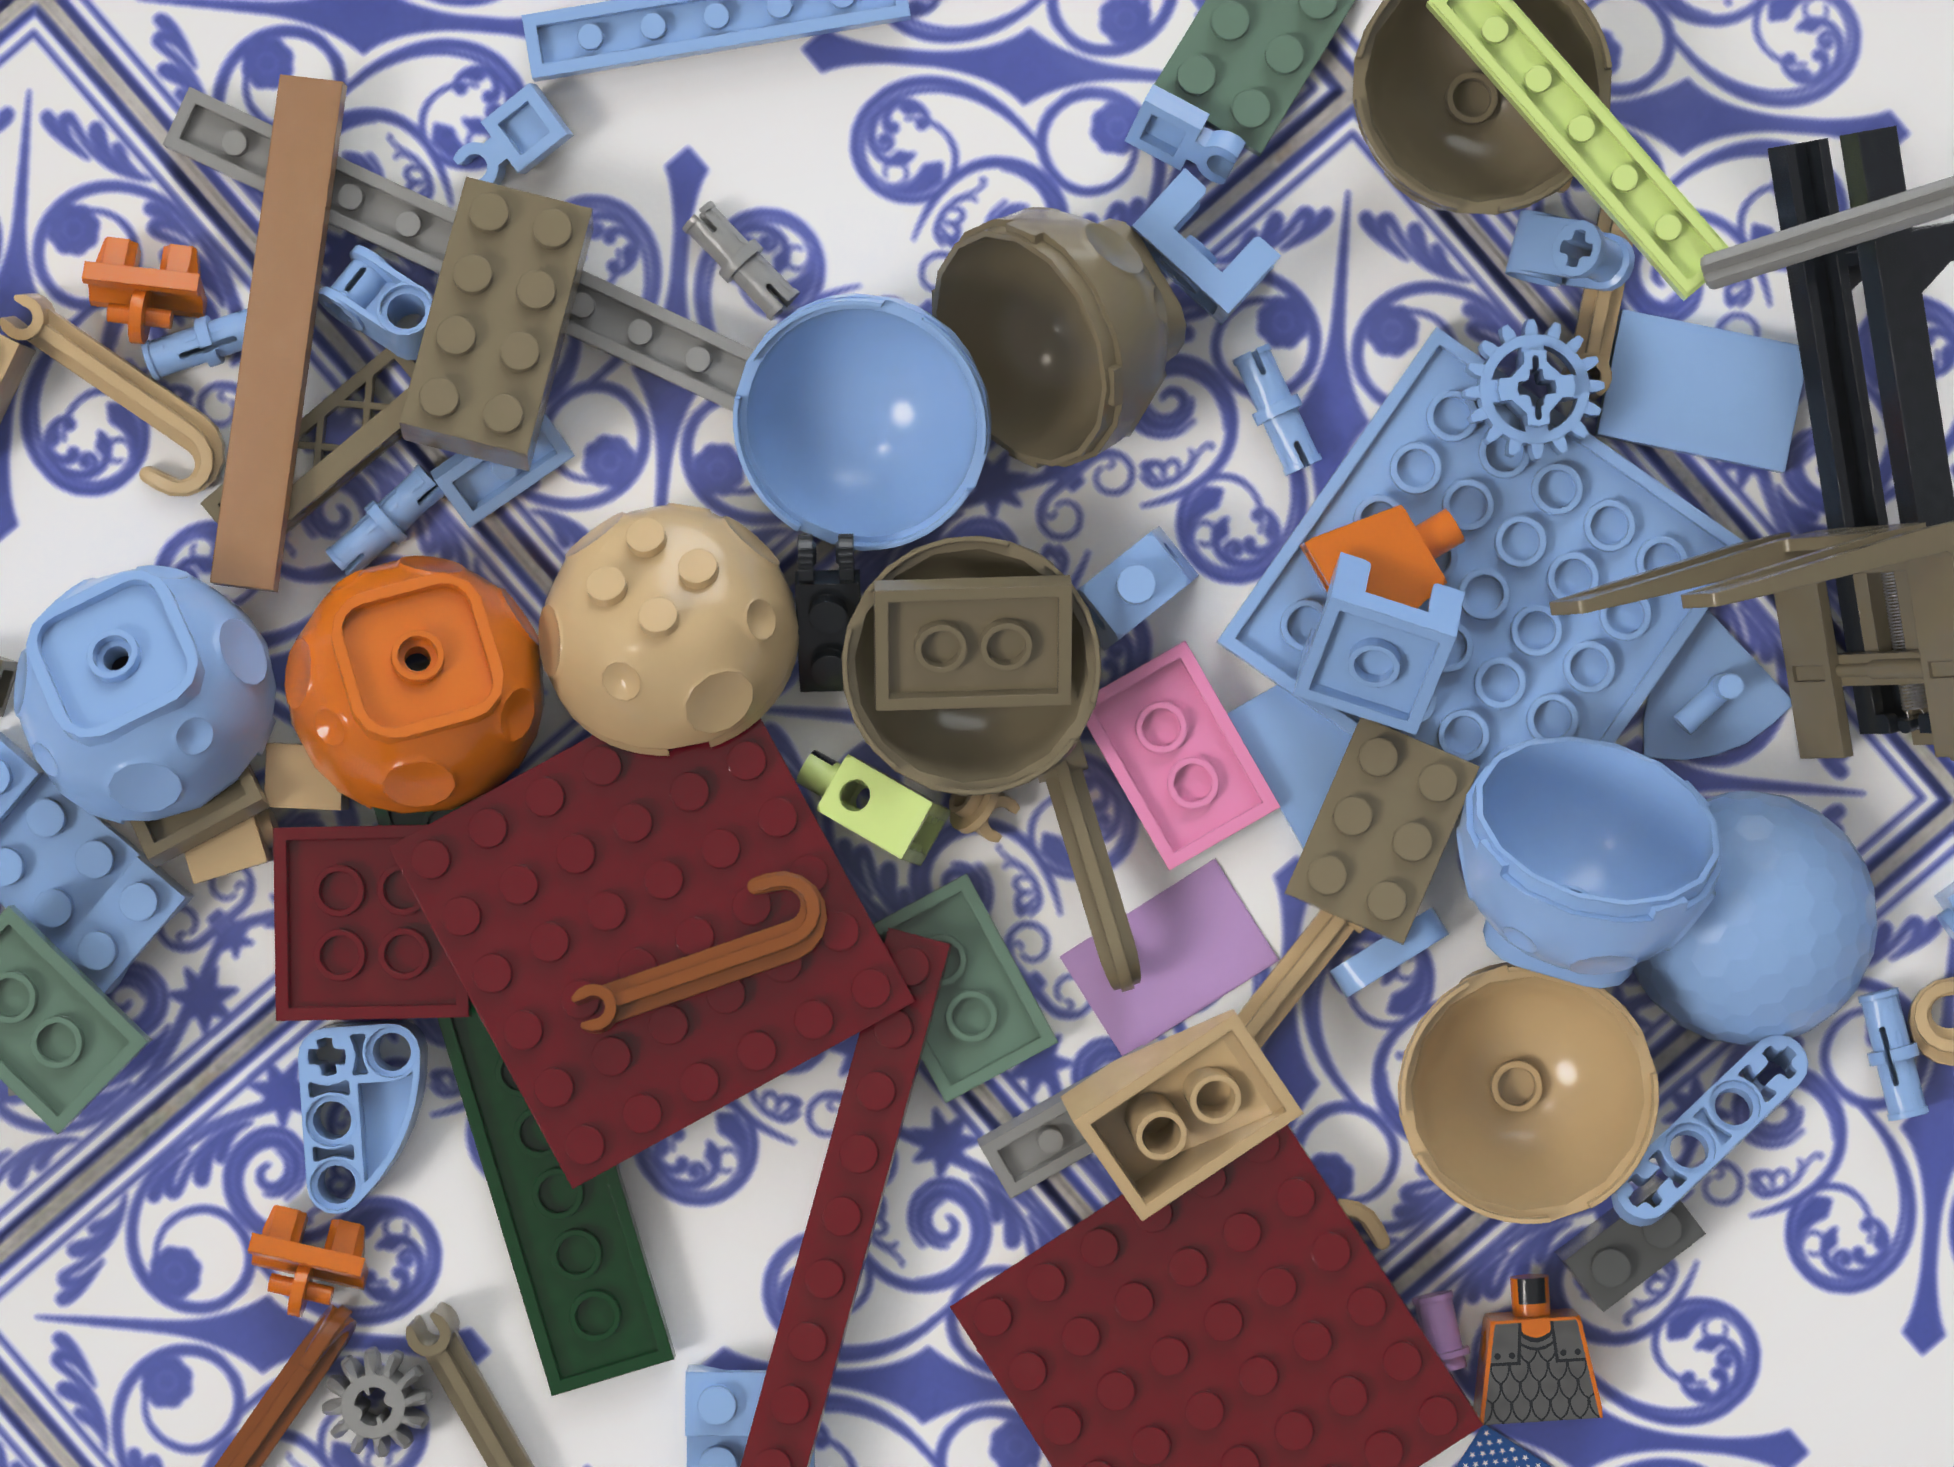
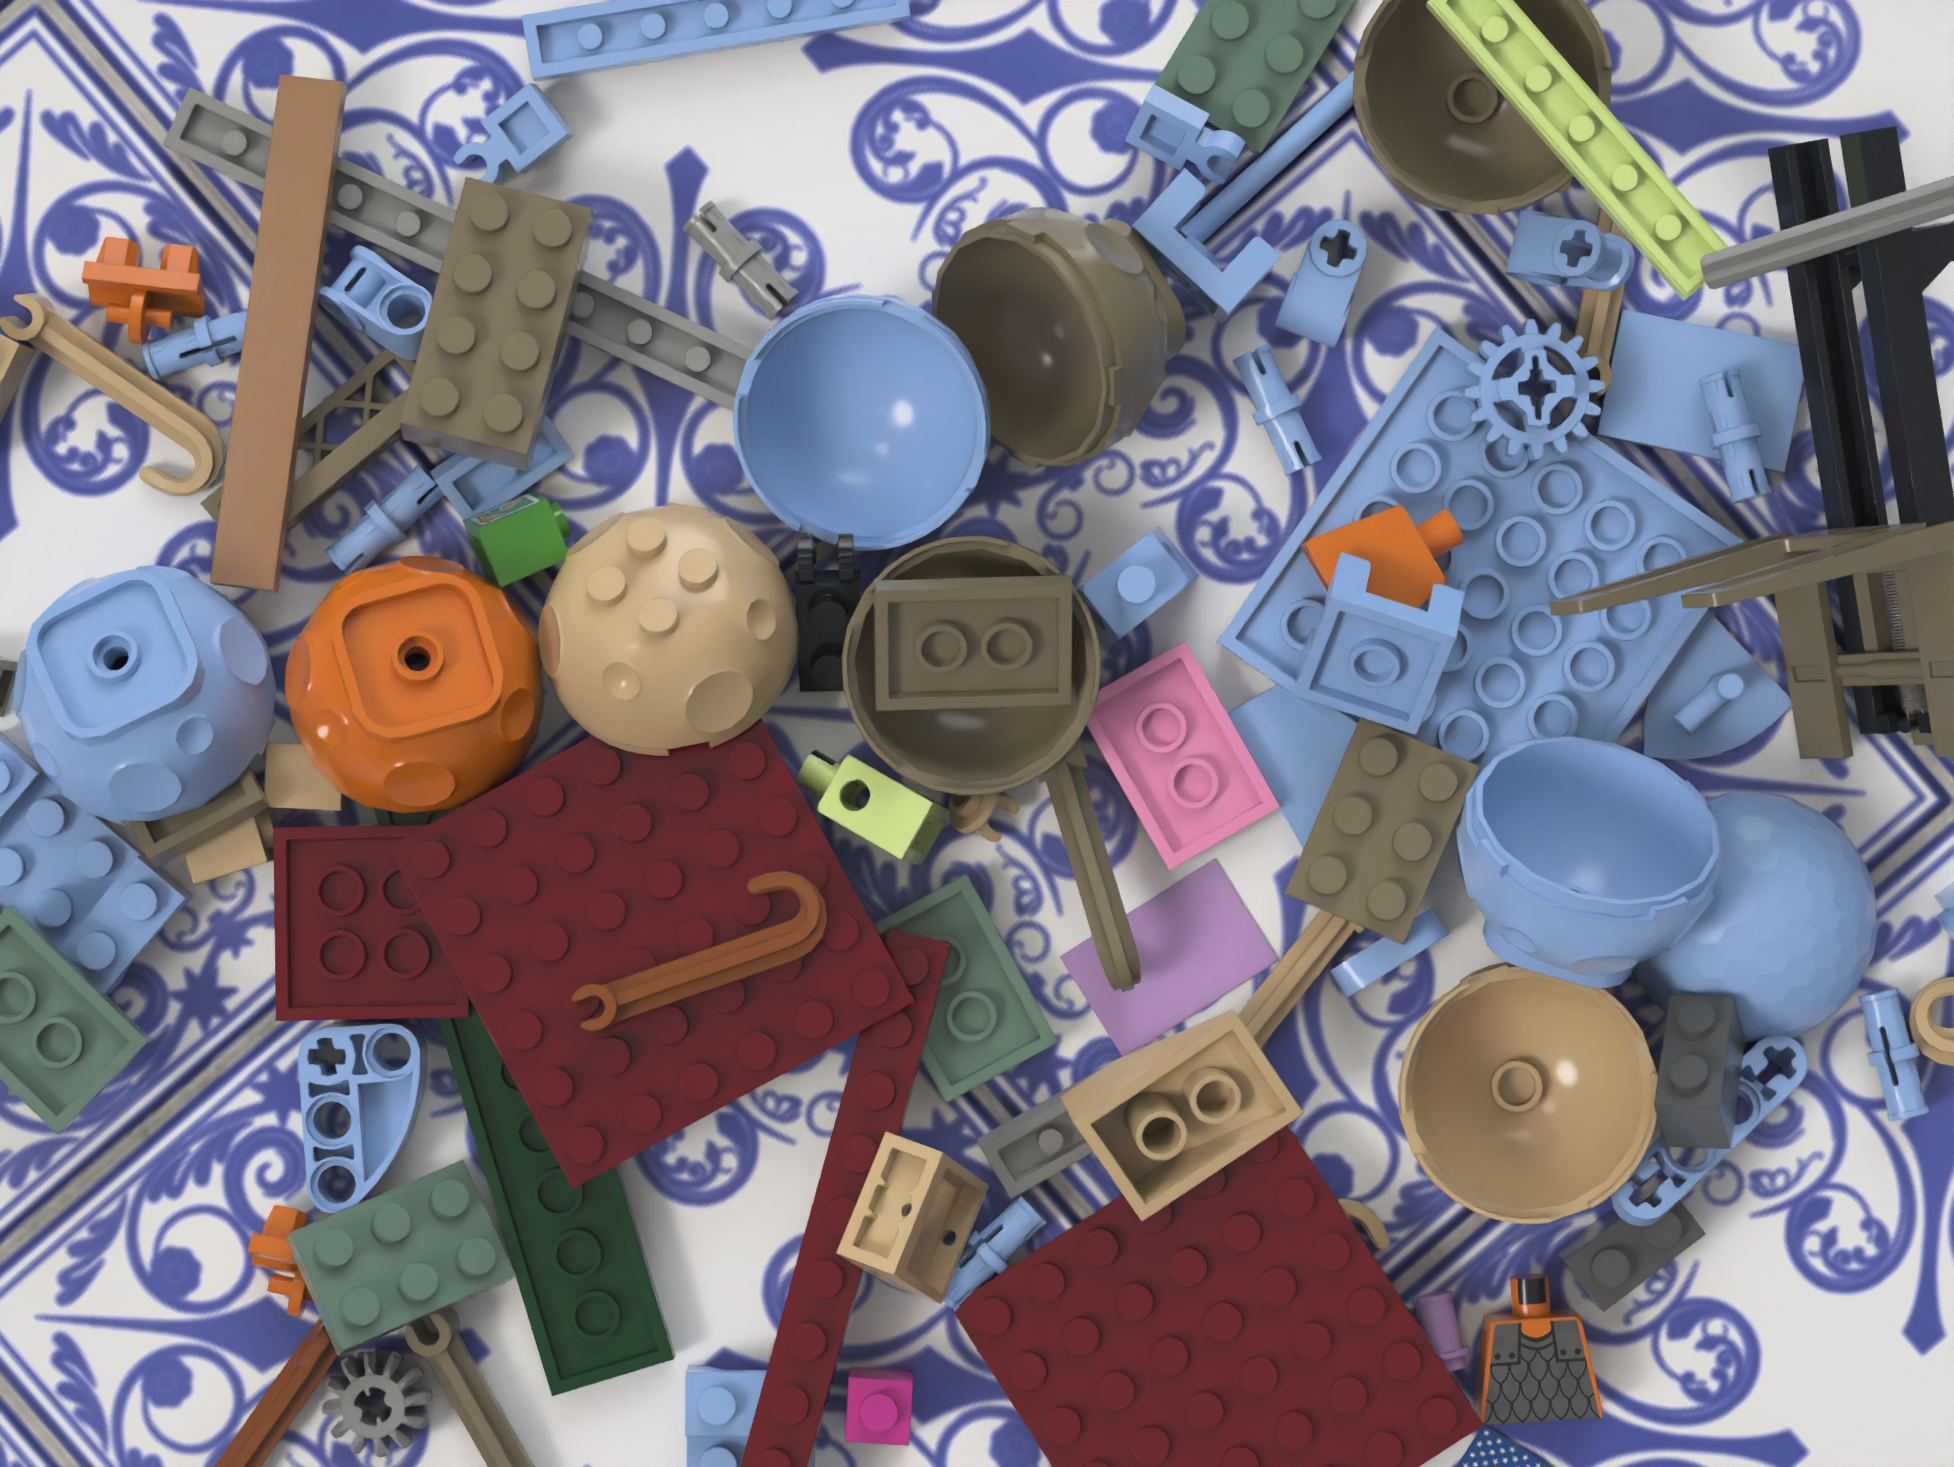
none -> sand green plate [285,1160,516,1355]
none -> bright green brick [463,491,571,588]
none -> tan window [836,1132,989,1305]
none -> dark pink brick [845,1366,914,1446]
none -> light blue pin [943,1194,1048,1311]
none -> light blue bar [1179,71,1354,243]
none -> light blue piece [1275,219,1368,348]
none -> dark grey brick [1654,995,1745,1149]
none -> light blue pin [1698,369,1772,504]

